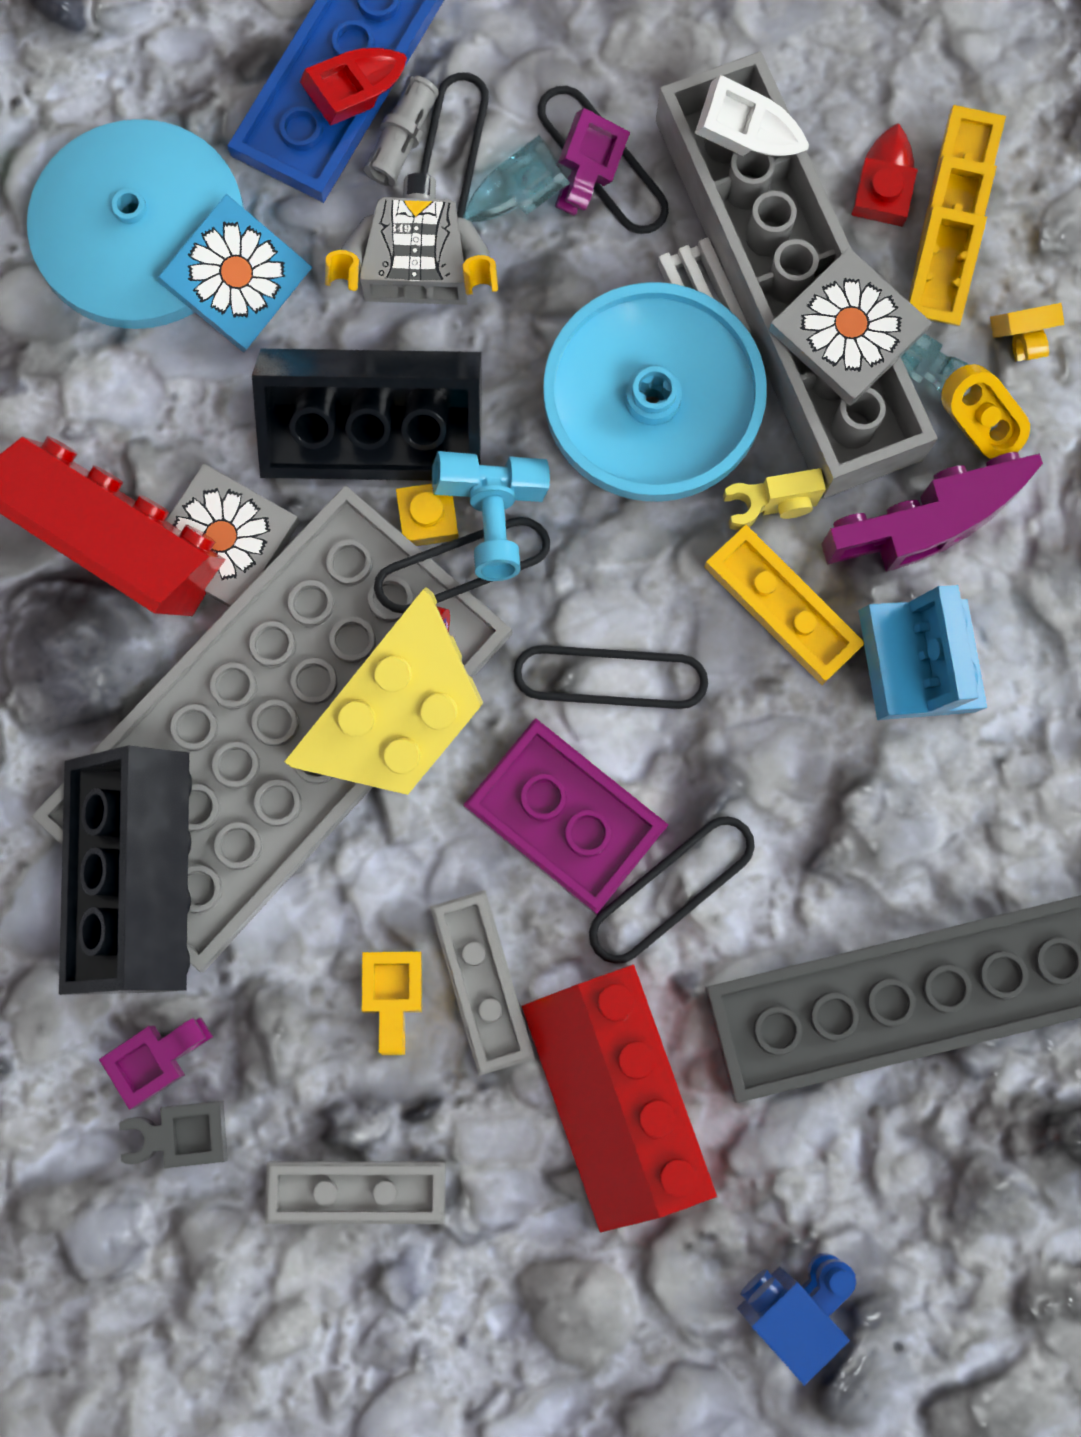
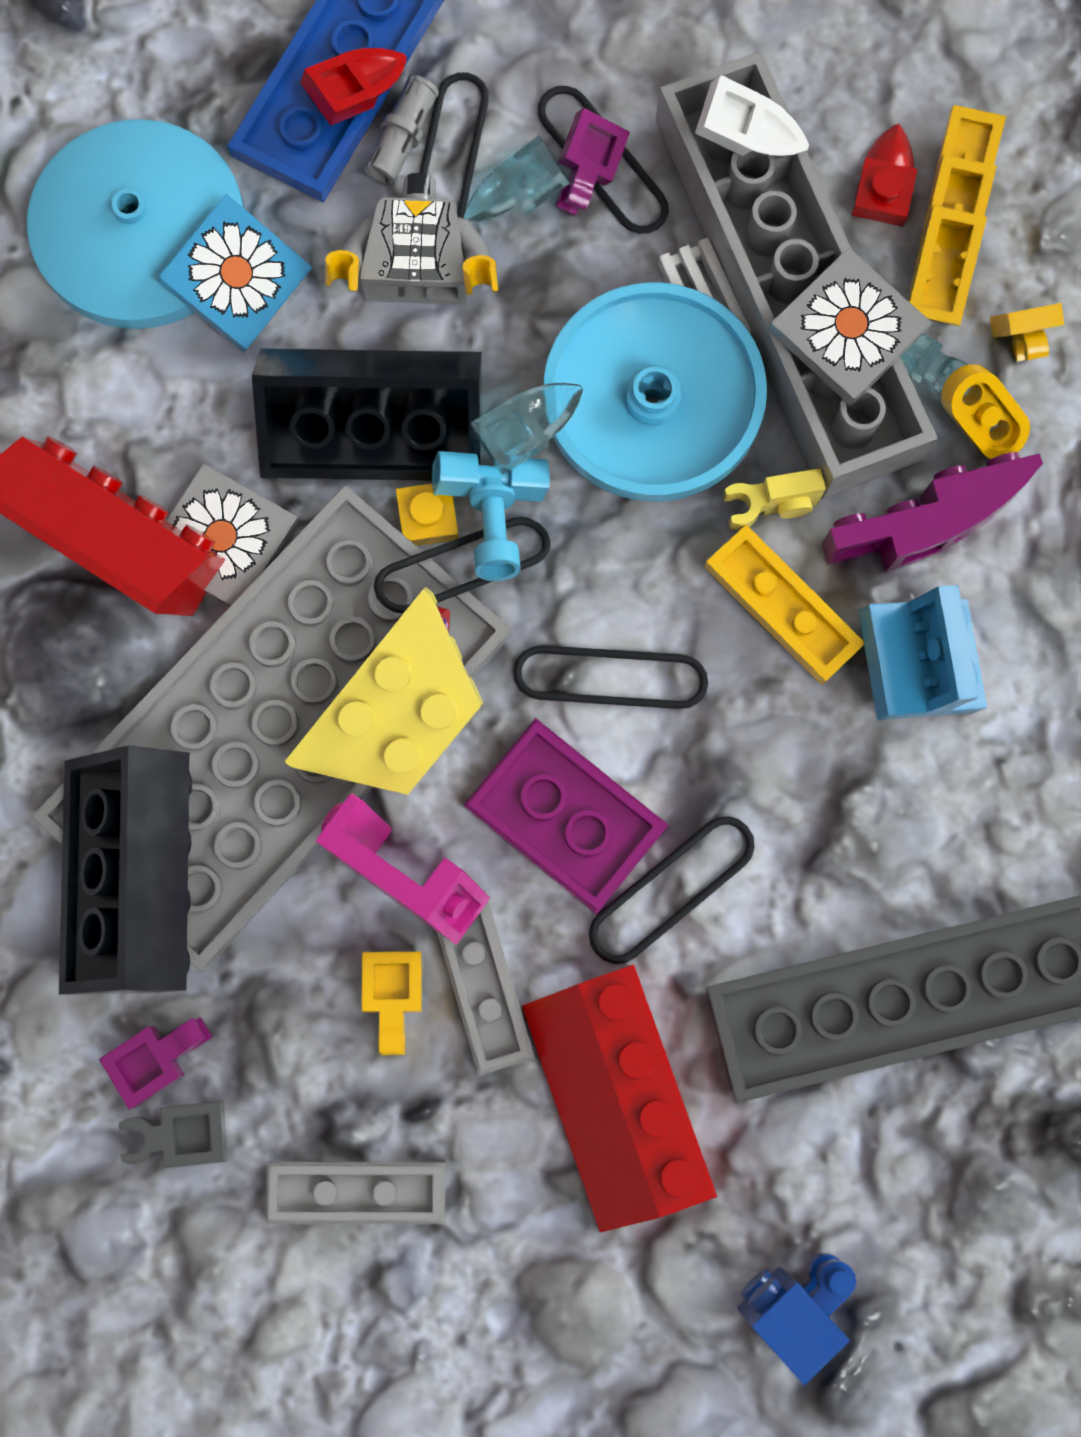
none -> dark pink panel [315,793,490,945]
none -> clear light blue plate [471,383,583,475]

